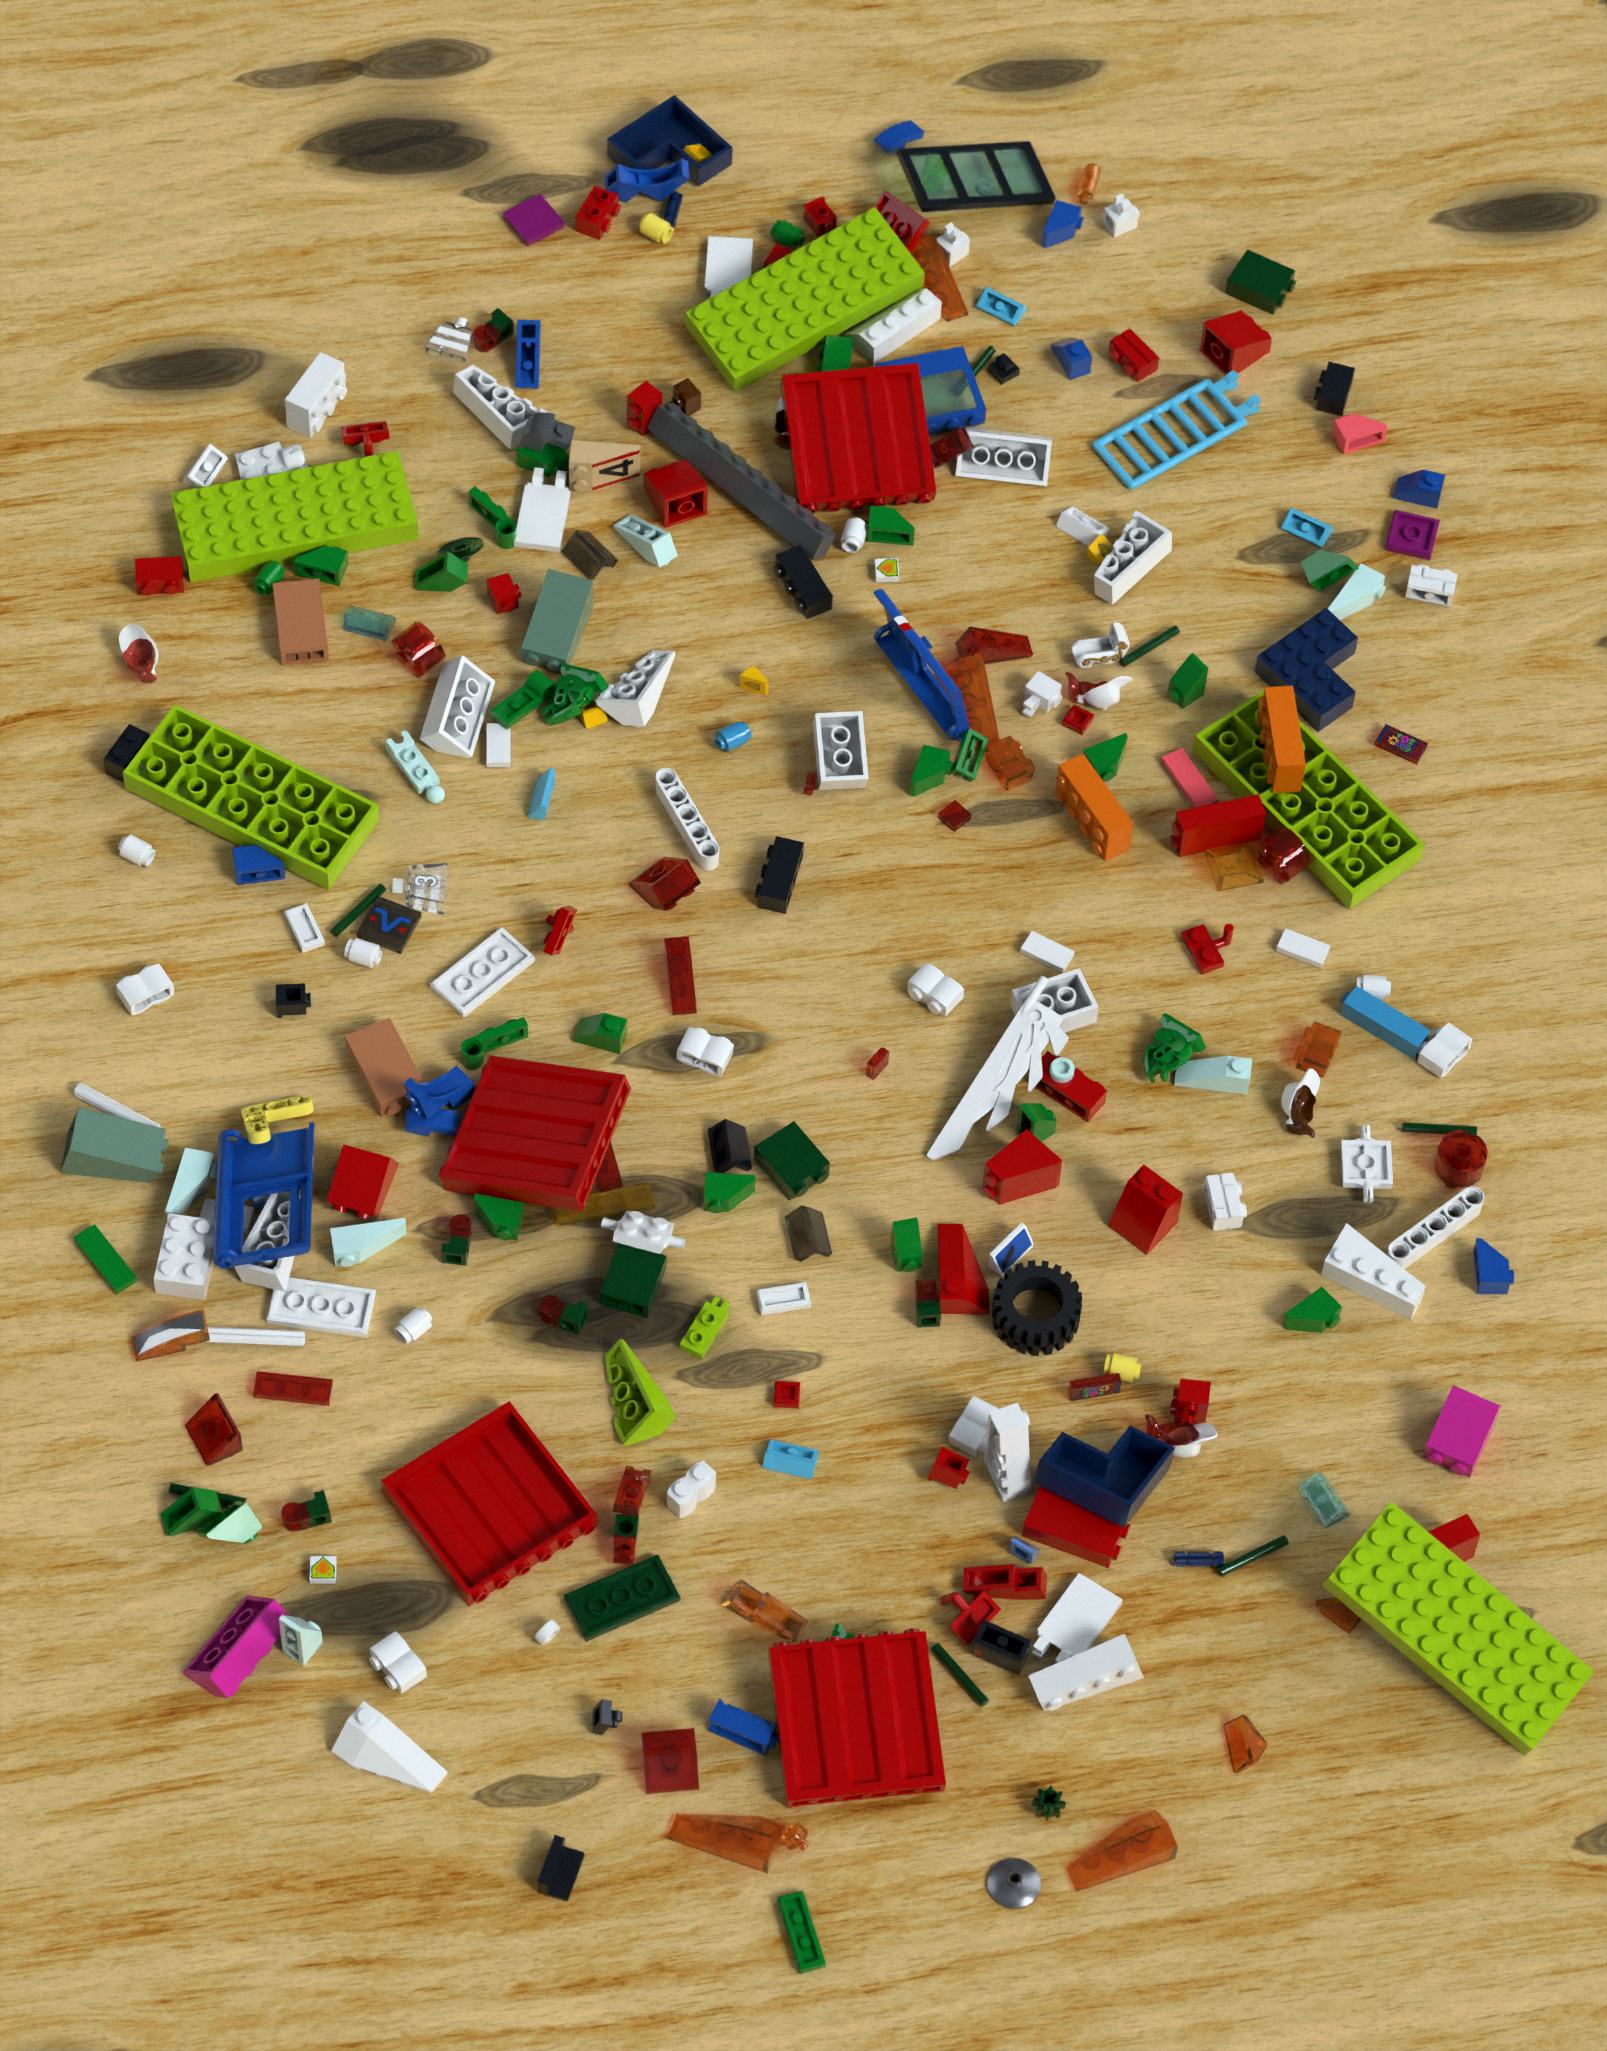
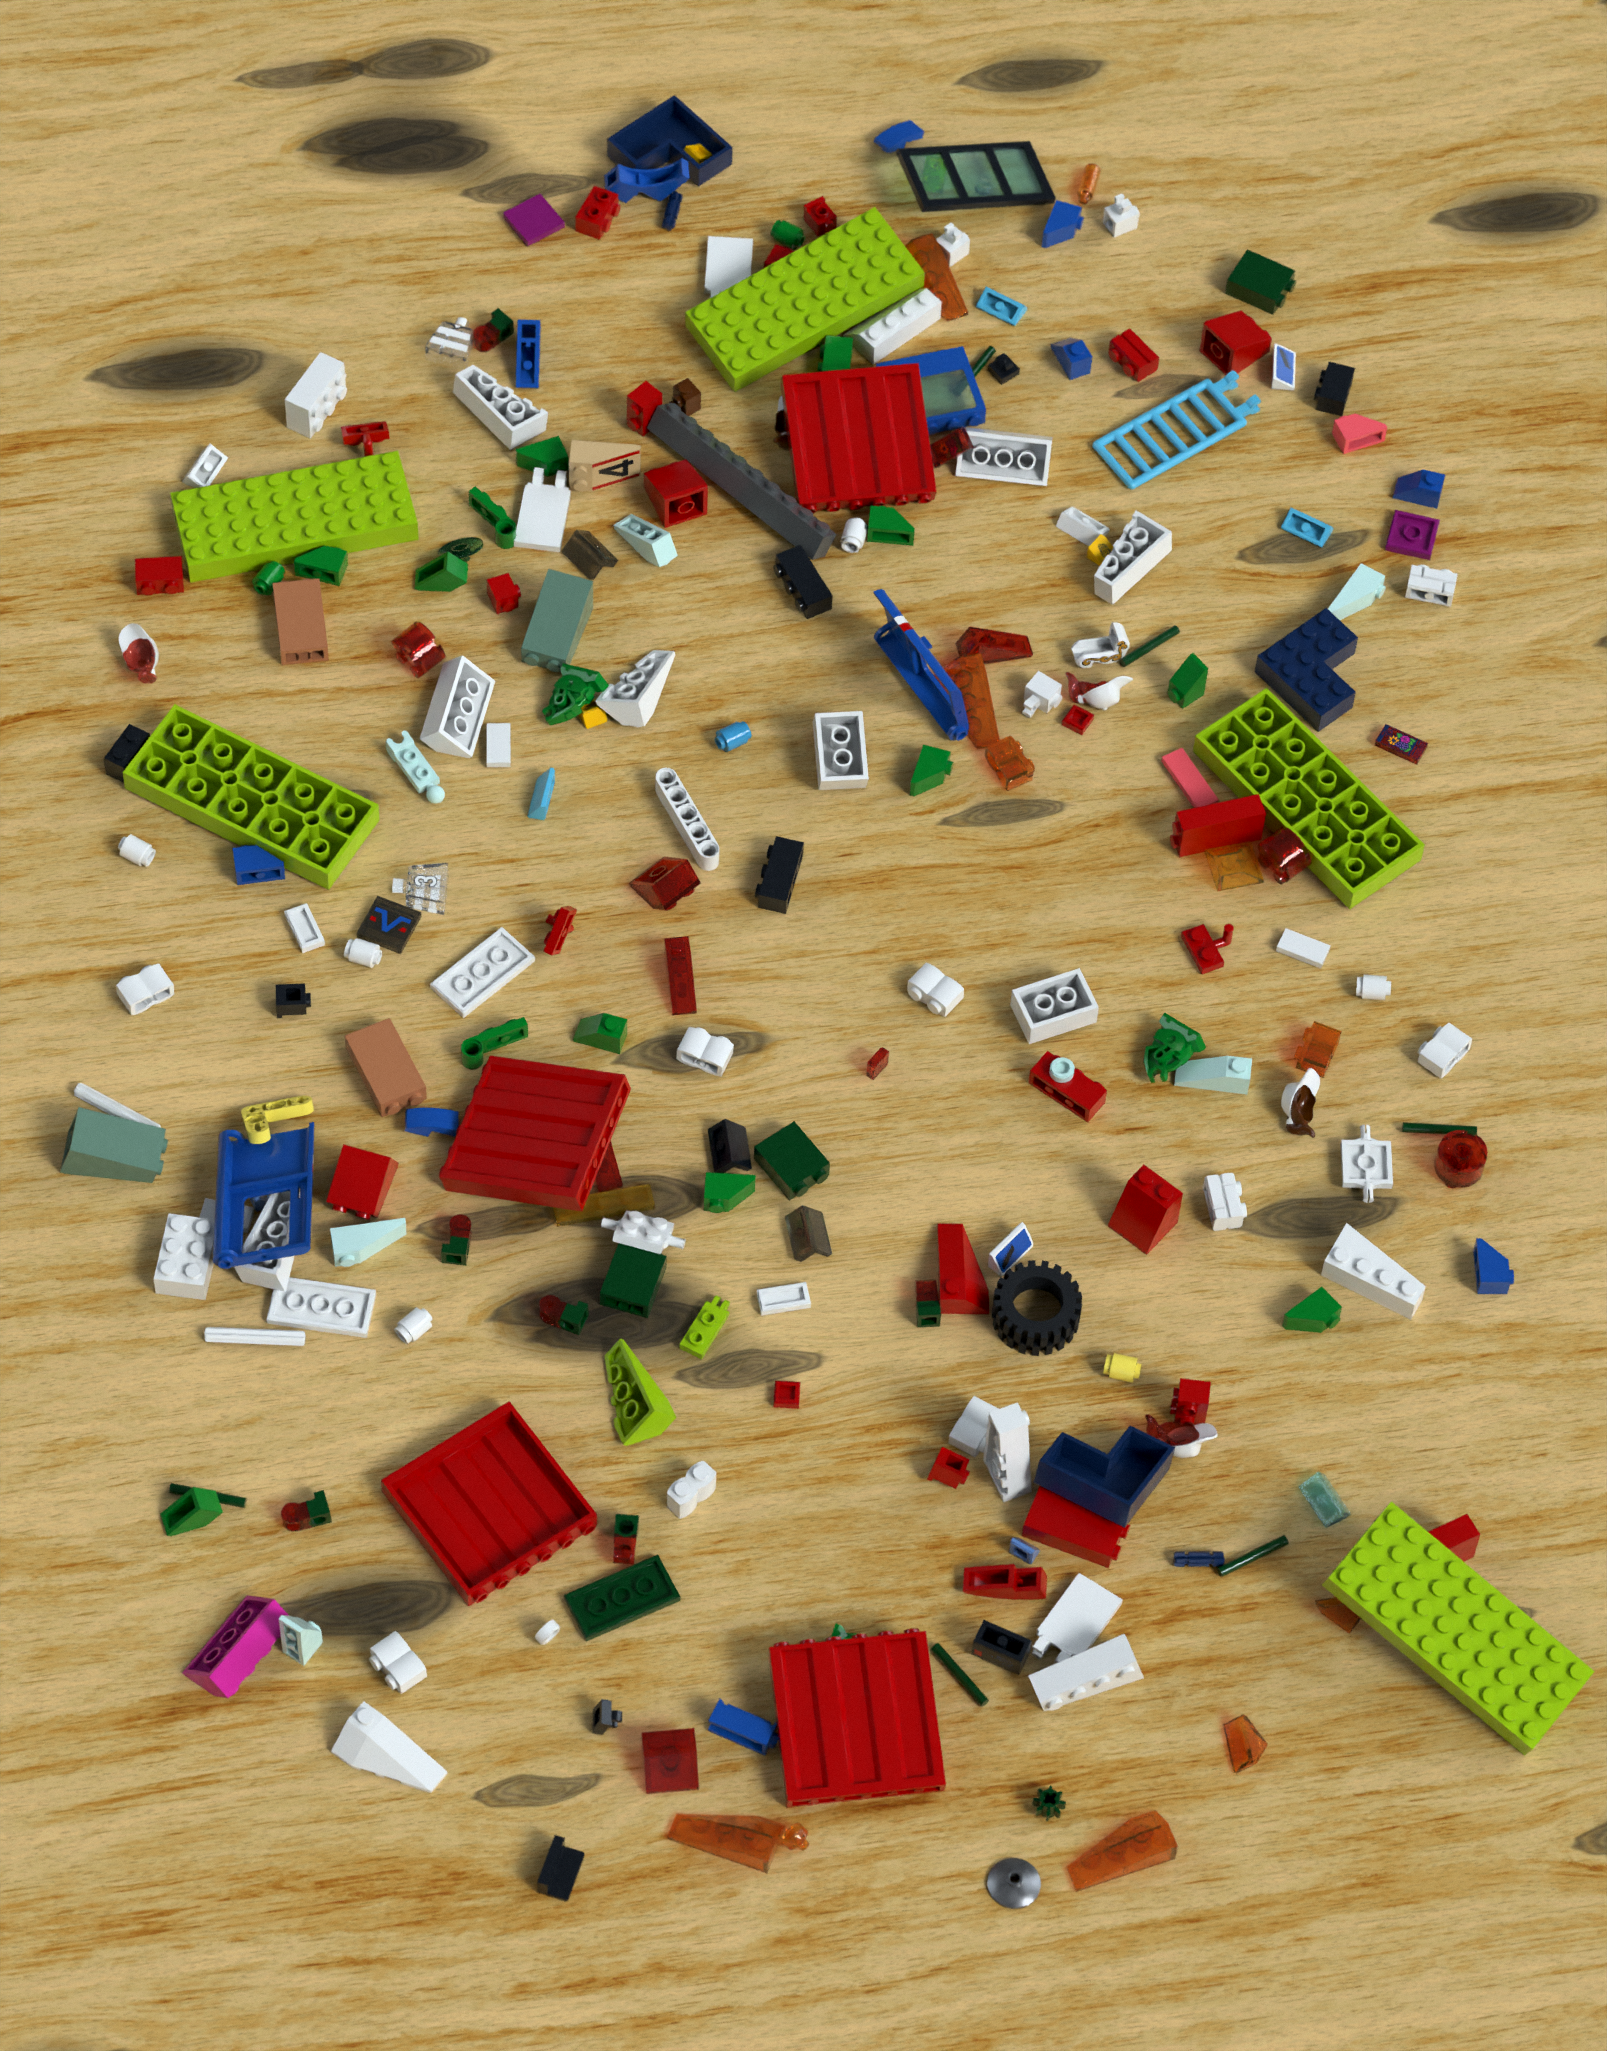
green tile [74,1224,137,1295] -> none
slope [131,1309,210,1362] -> none
light aqua slope [165,1148,217,1221] -> none
clear red slope [185,1393,243,1466] -> none
slope [197,1501,263,1543] -> none
white plate [235,442,307,480] -> none
clear red tile [253,1371,333,1406] -> none
tile [310,1556,337,1584] -> none
dark green bar [330,884,386,937] -> none
clear light blue slope [343,606,396,641] -> none
blue arch [403,1065,474,1120] -> none
green slope [474,1193,524,1241] -> none
green plate [490,670,555,729] -> none
dark grey brick [520,412,575,452] -> none
clear red plate [613,1465,652,1516] -> none
light yellow brick [639,213,674,243] -> none
clear orange slope [722,1579,808,1643] -> none
yellow slope [740,666,768,696] -> none
medium azure slope [763,1440,819,1479] -> none
green tile [777,1891,826,1974] -> none
clear red tile [803,771,817,796] -> none
red tile [874,190,931,254] -> none
tile [874,558,899,582] -> none
green slope [890,1217,923,1272] -> none
white animal [926,976,1069,1161] -> none
clear red tile [938,800,972,832] -> none
red plate [940,1590,1001,1646] -> none
green tile [951,728,989,782] -> none
red slope [982,1129,1062,1205] -> none
green slope [1016,1103,1057,1142] -> none
white tile [1020,931,1075,974] -> none
orange brick [1055,754,1133,861] -> none
clear red tile [1068,1373,1121,1401] -> none
green slope [1083,733,1128,782] -> none
orange brick [1257,686,1306,793] -> none
green slope [1301,550,1359,592] -> none
dark azure brick [1340,986,1431,1060] -> none
white beam [1387,1186,1485,1269] -> none
dark pink slope [1423,1385,1500,1478] -> none
none -> slope [1272,344,1296,390]

